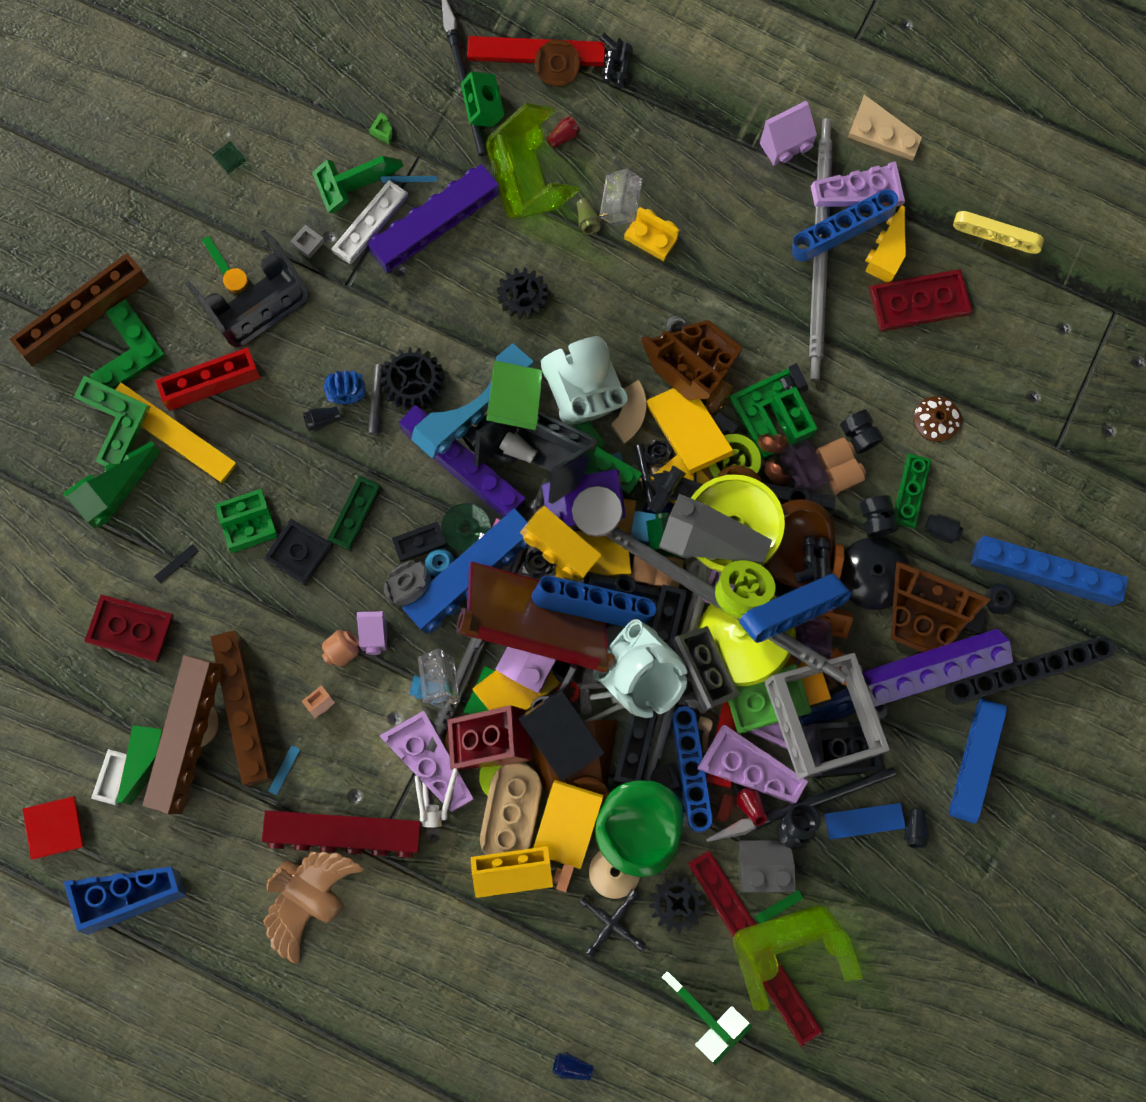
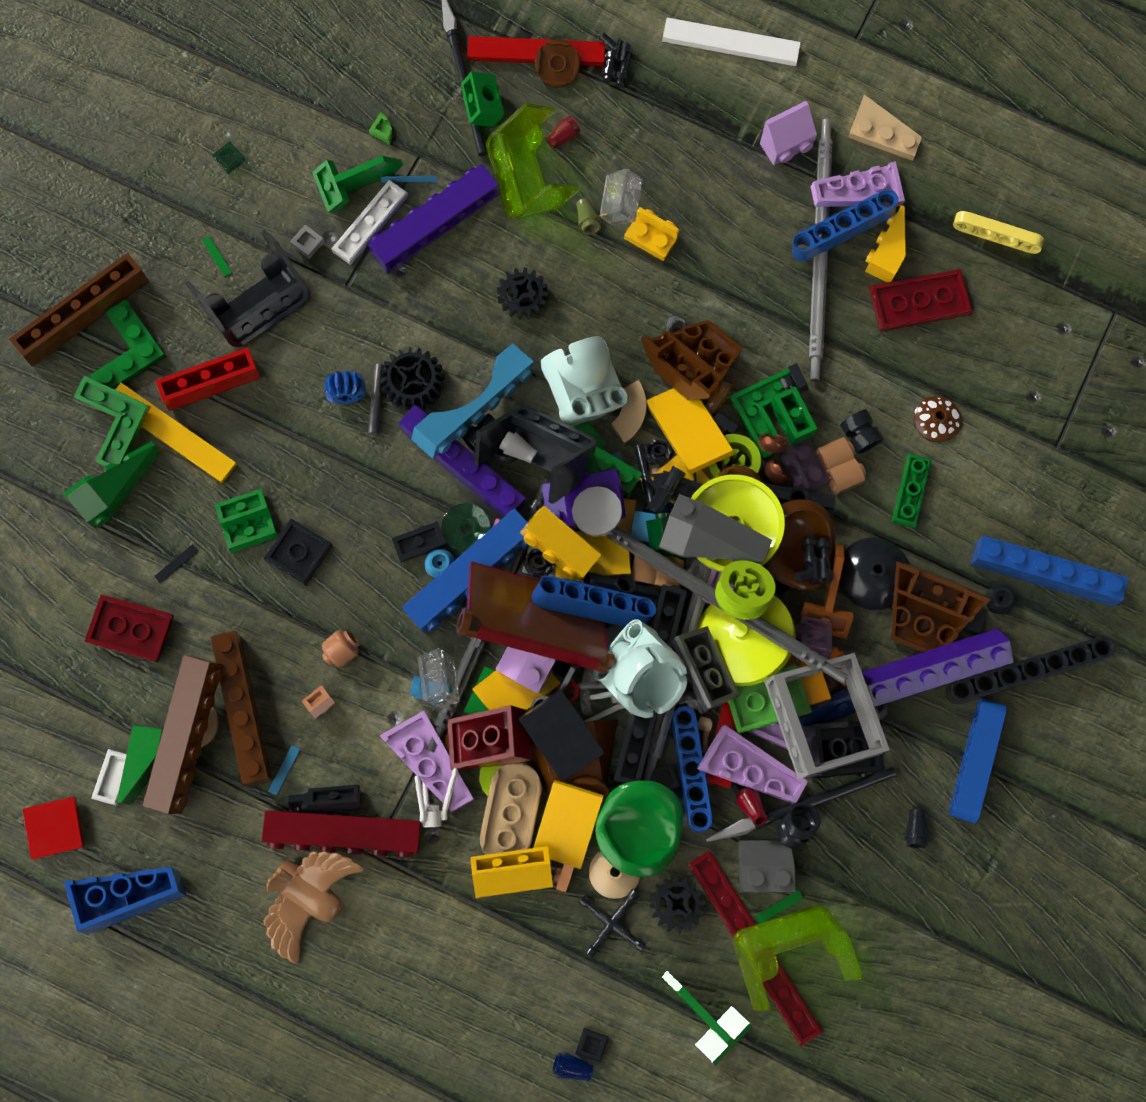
light orange tile [223,268,248,294] -> none
black cone [303,406,341,432] -> none
dark green tile [327,475,382,552] -> none
lavender slope [357,611,387,655] -> none
dark grey tile [384,561,430,606] -> none
bright green tile [486,361,542,430] -> none
clear red tile [715,794,733,823] -> none
blue beam [739,574,851,643] -> none
blue tile [824,803,905,840] -> none
black wheel [859,495,899,538] -> none
black brick [924,513,963,544] -> none
none -> black hinge [288,785,361,813]
none -> black tile [575,1028,609,1063]
none -> white tile [662,18,800,66]

